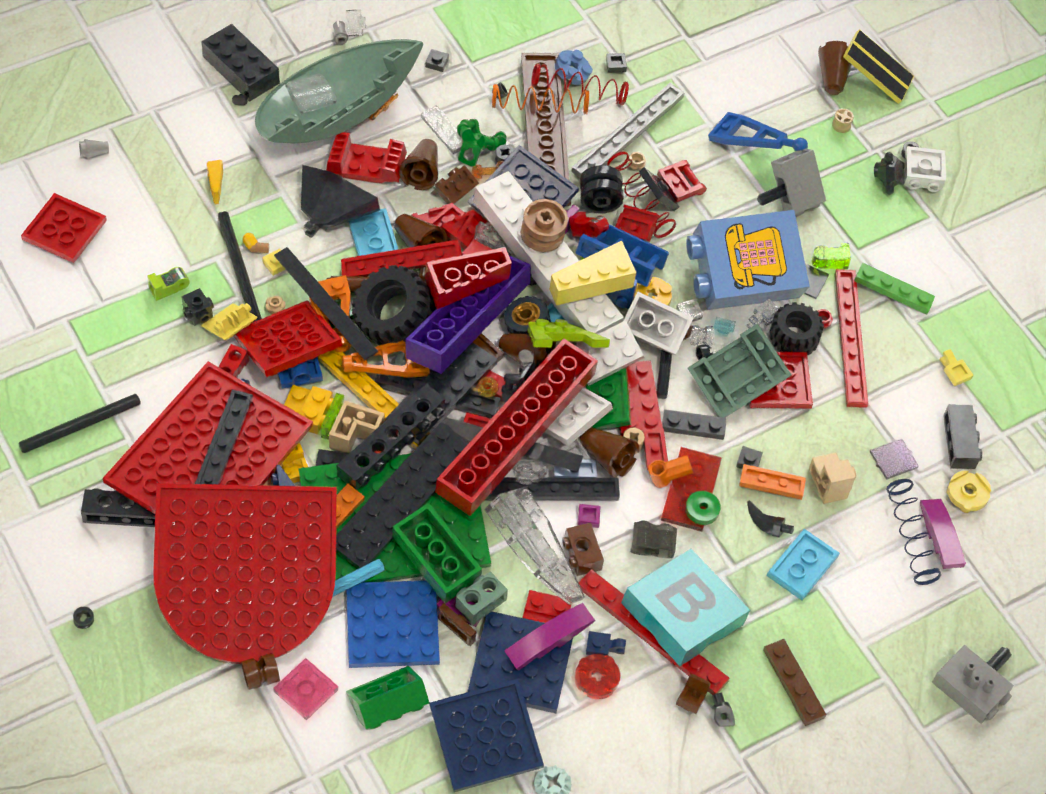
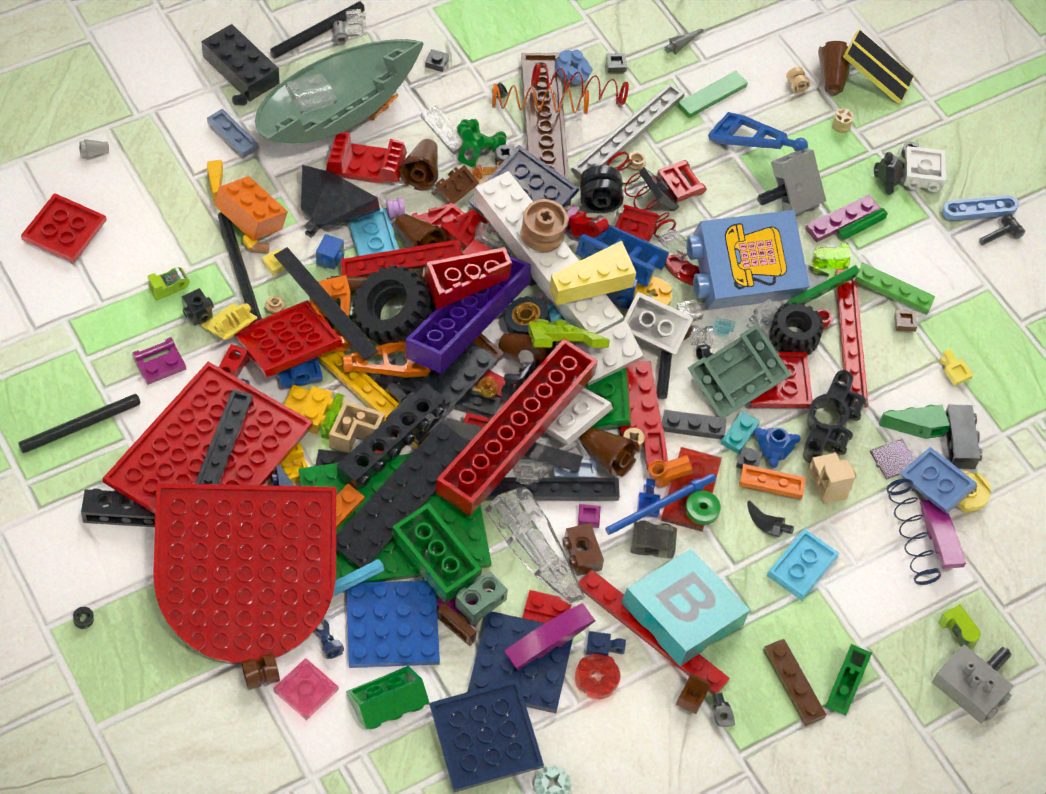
none -> magenta plate [132,337,186,385]
none -> sand blue plate [207,109,259,158]
none -> orange brick [214,176,288,241]
none -> black axle [270,1,365,58]
none -> dark blue piece [314,620,344,659]
none -> blue brick [316,234,345,270]
none -> lavender wheel [386,197,405,219]
none -> black plate [386,383,407,404]
none -> blue bar [605,473,716,535]
none -> clear blue plate [637,479,660,518]
none -> clear tile [658,229,689,261]
none -> dark grey piece [665,28,704,55]
none -> red tile [665,253,700,286]
none -> tile [678,71,748,118]
none -> plate [721,411,760,454]
none -> blue rock [753,428,801,468]
none -> tan wheel [786,67,810,93]
none -> green tile [786,265,860,305]
none -> black piece [803,370,868,463]
none -> plate [805,195,880,242]
none -> green slope [825,644,872,715]
none -> green axle [838,208,888,240]
none -> slope [879,404,950,439]
none -> plate [894,310,917,332]
none -> medium blue plate [900,447,977,514]
none -> lime leg [938,604,981,649]
none -> medium blue plate [942,195,1019,220]
none -> black piece [979,214,1026,245]

